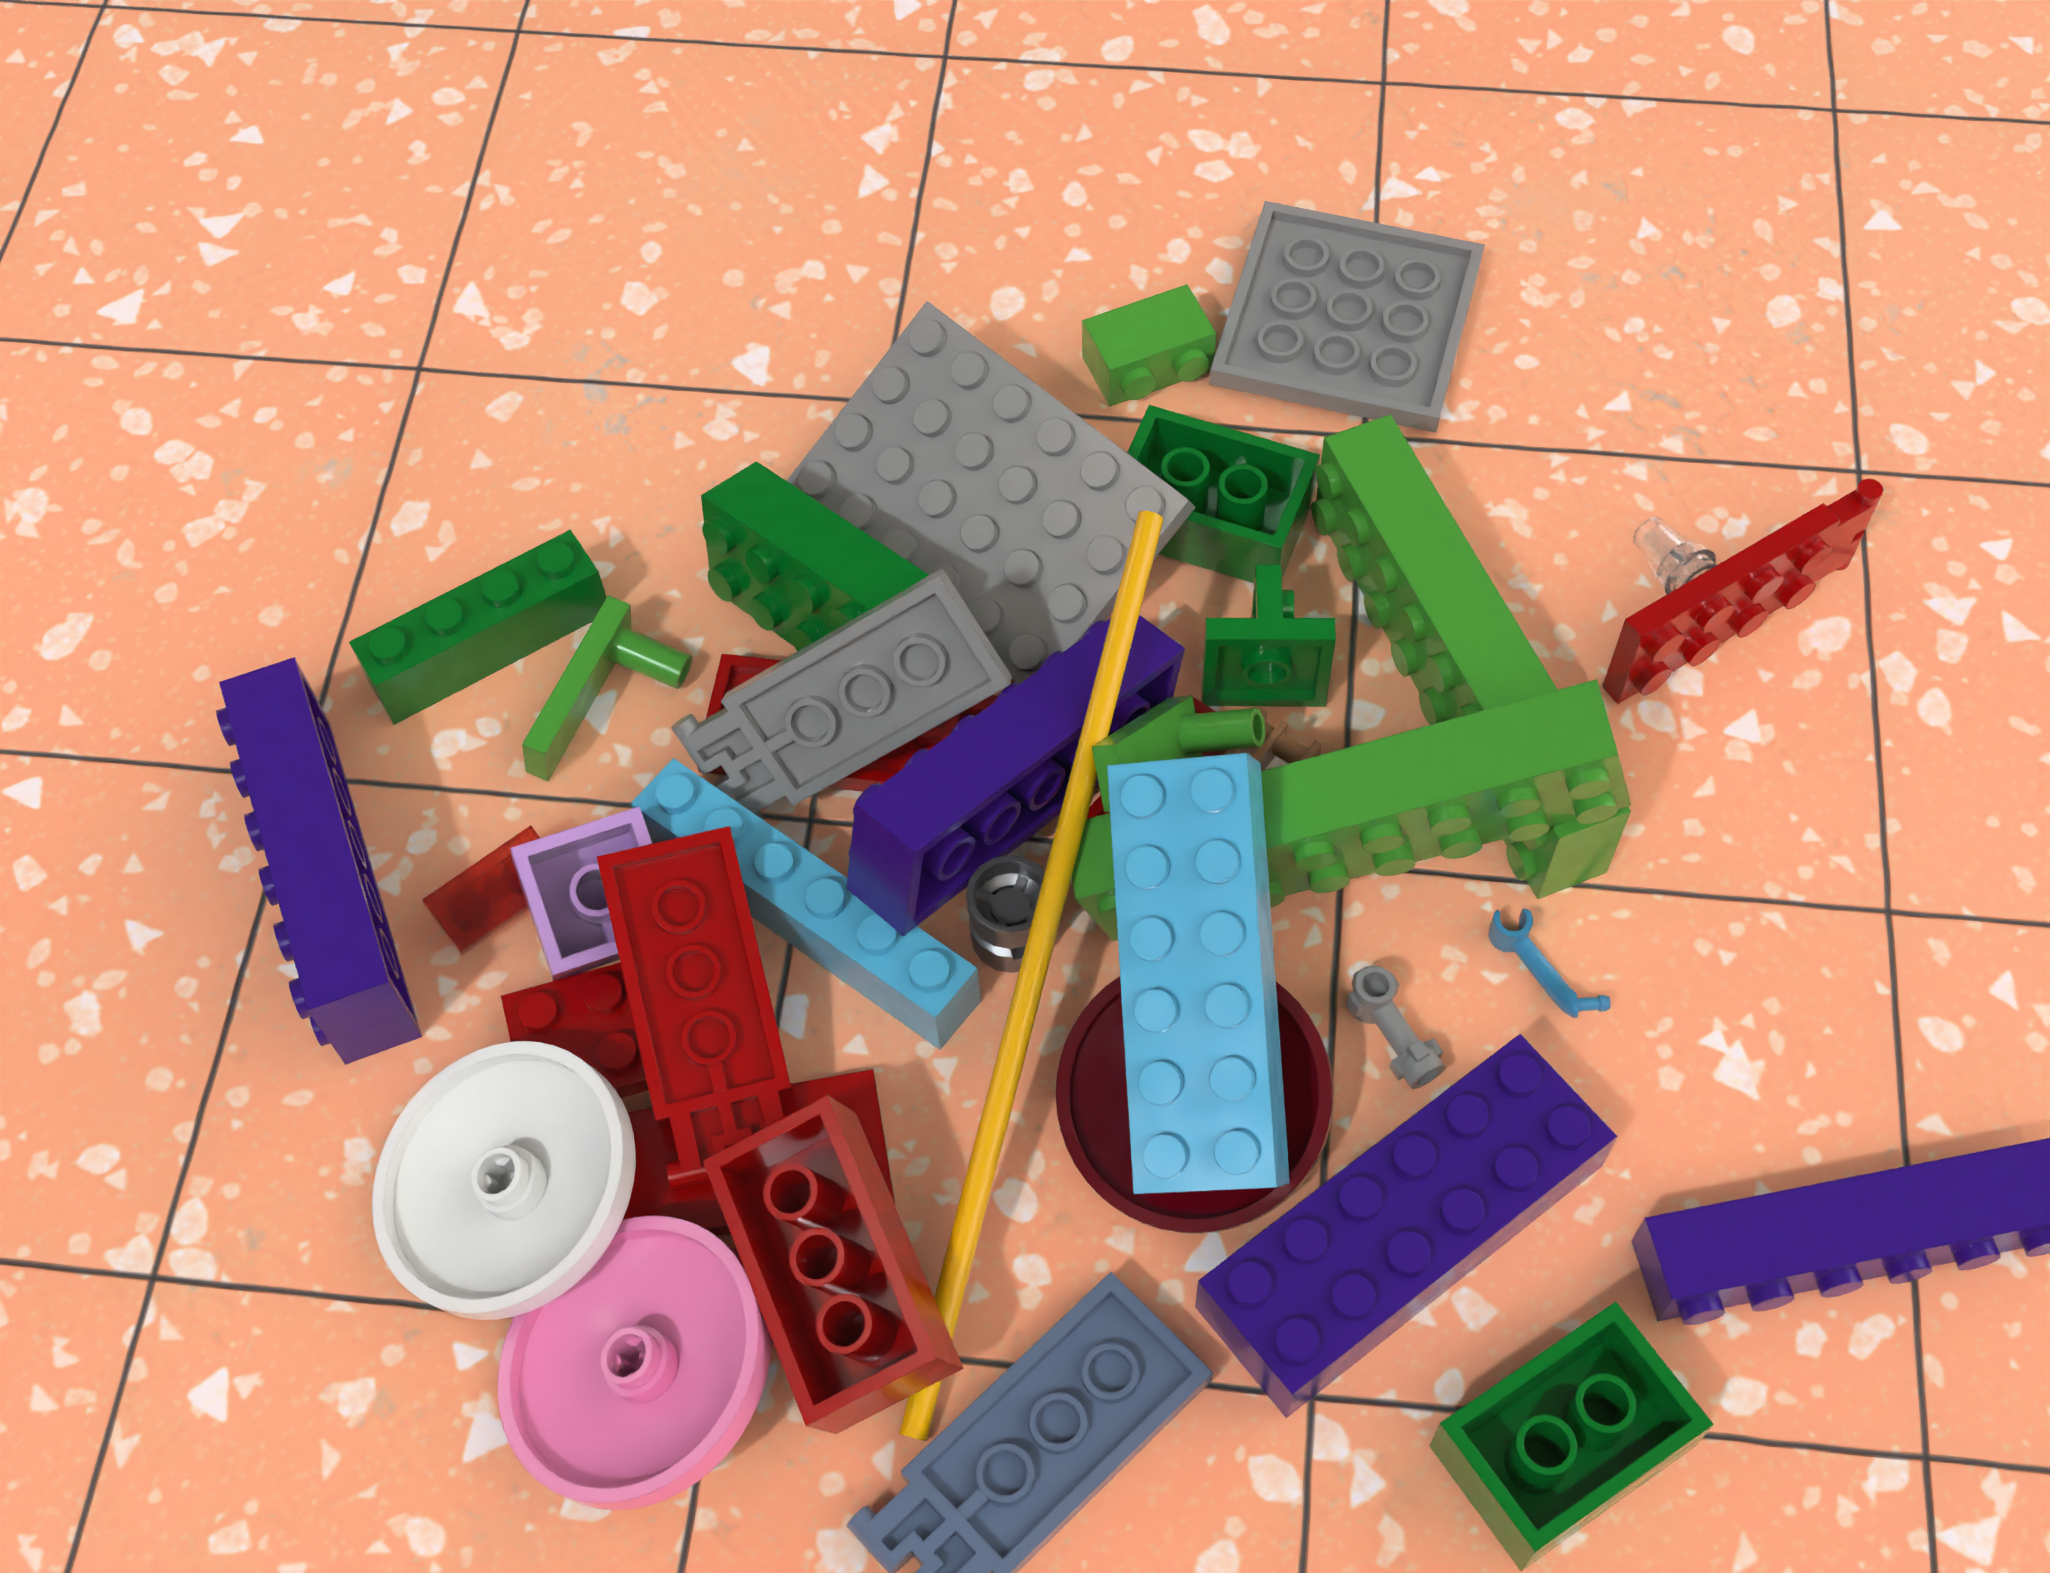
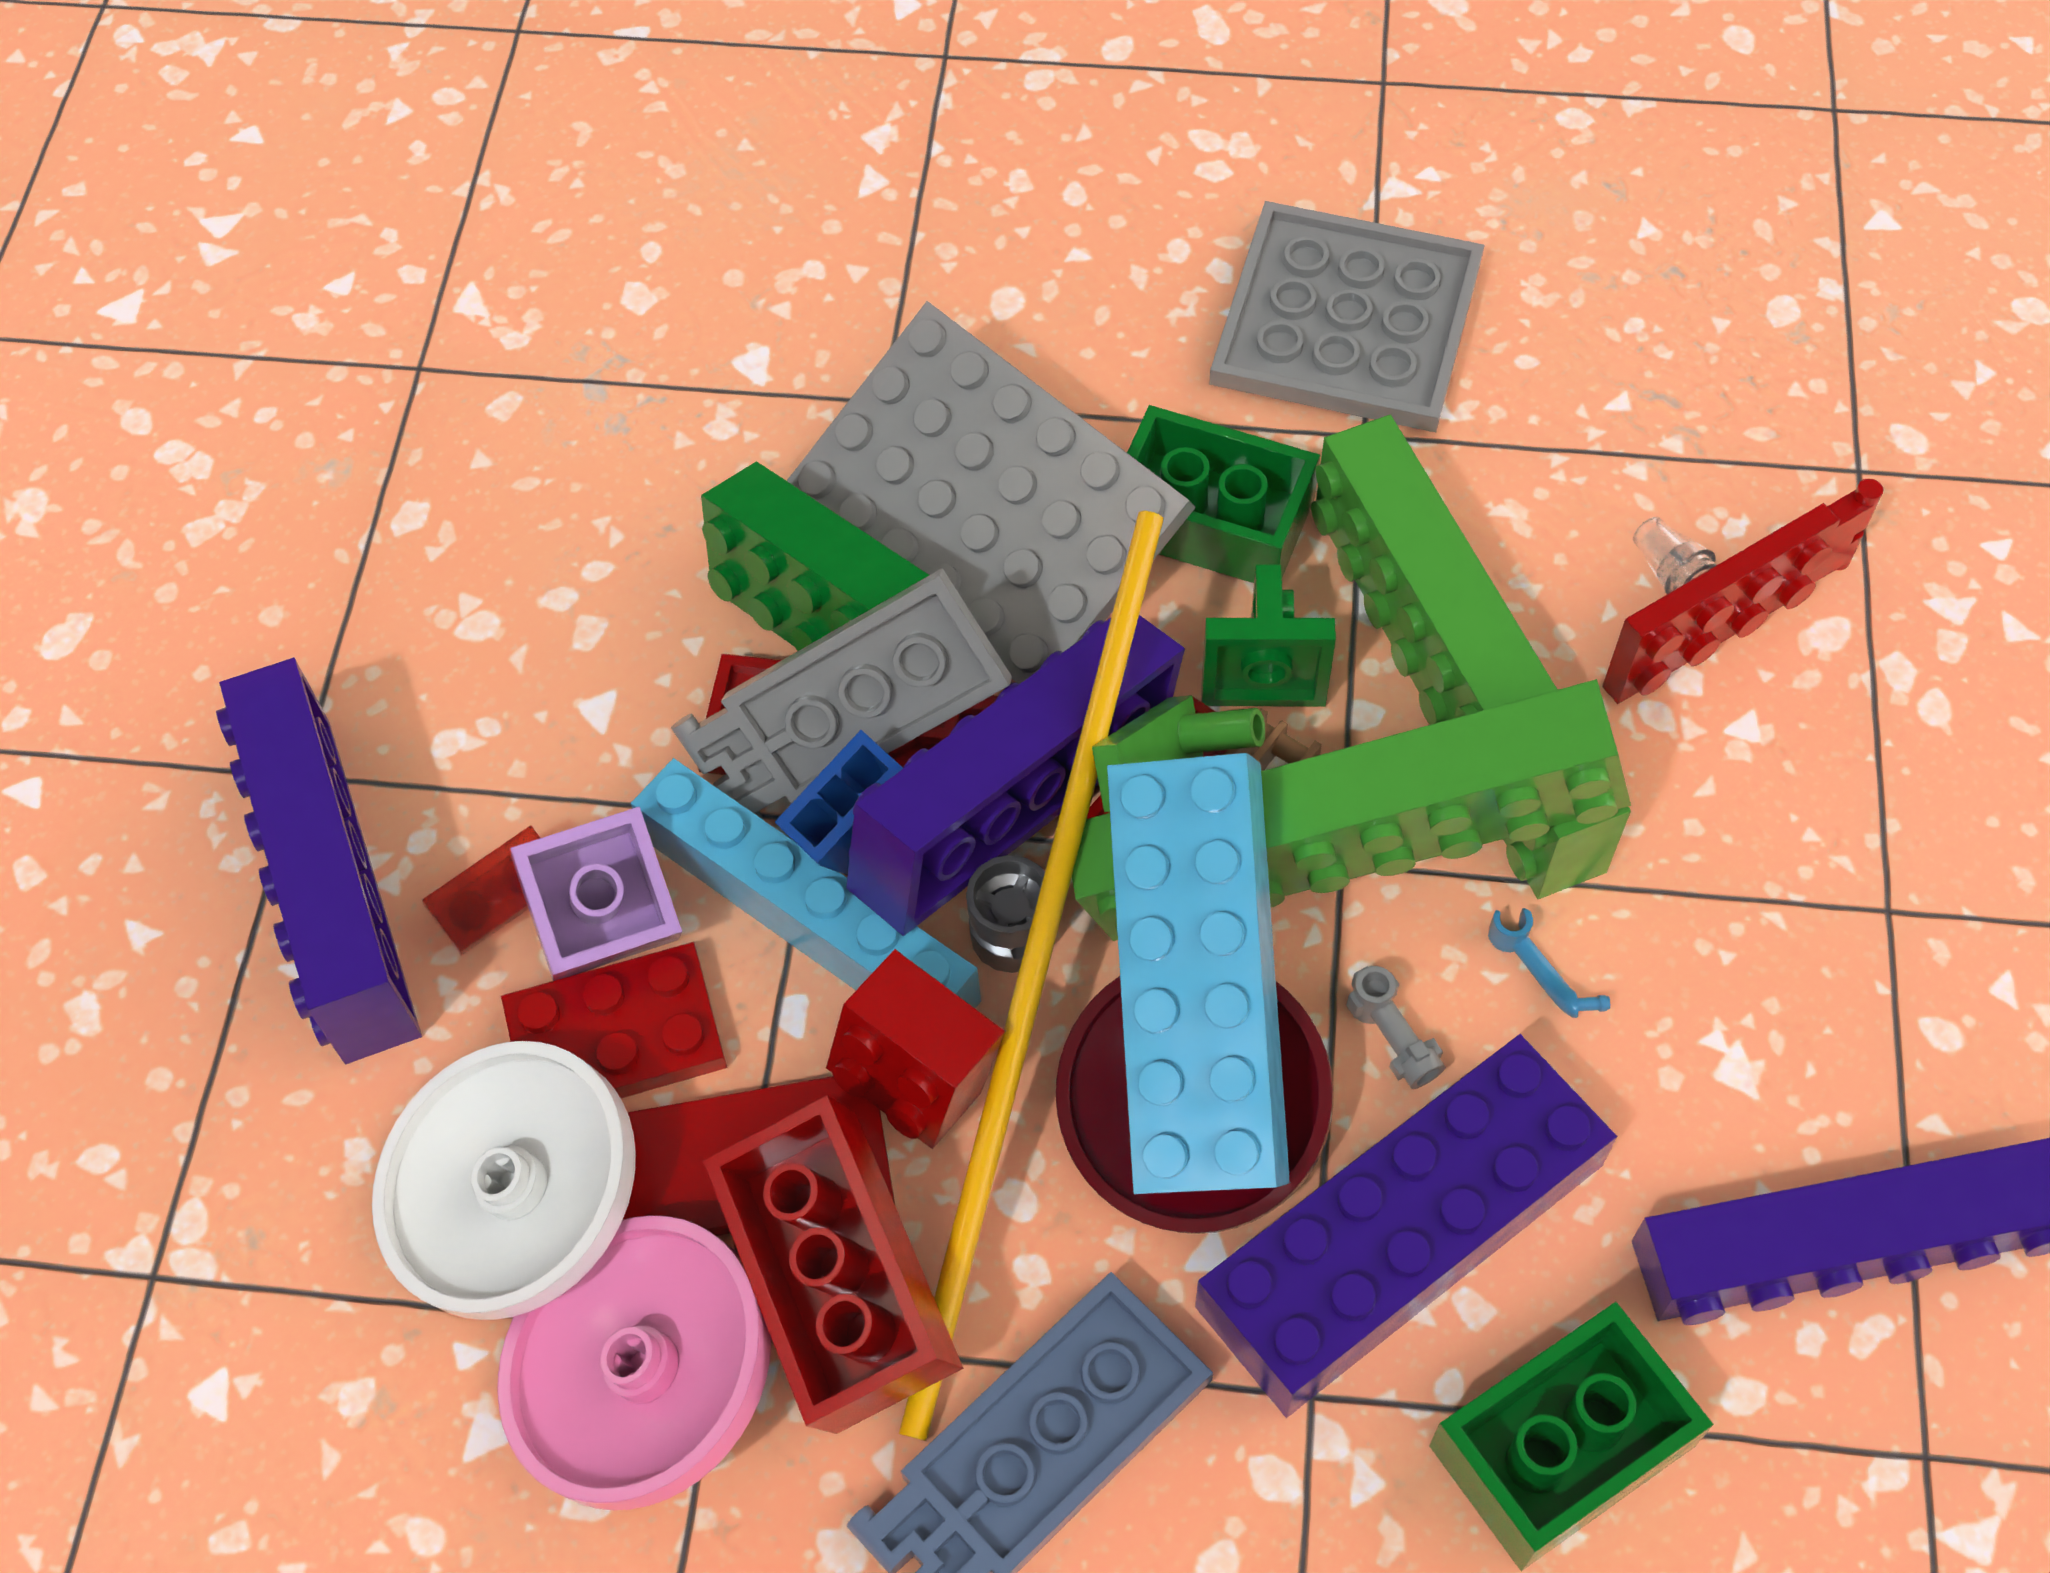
green brick [349,529,607,725] -> none
bright green piece [522,595,692,781] -> none
red hinge [597,826,792,1190] -> none
bright green brick [1082,284,1216,407] -> none
none -> blue torso [775,730,903,875]
none -> red brick [826,949,1005,1150]

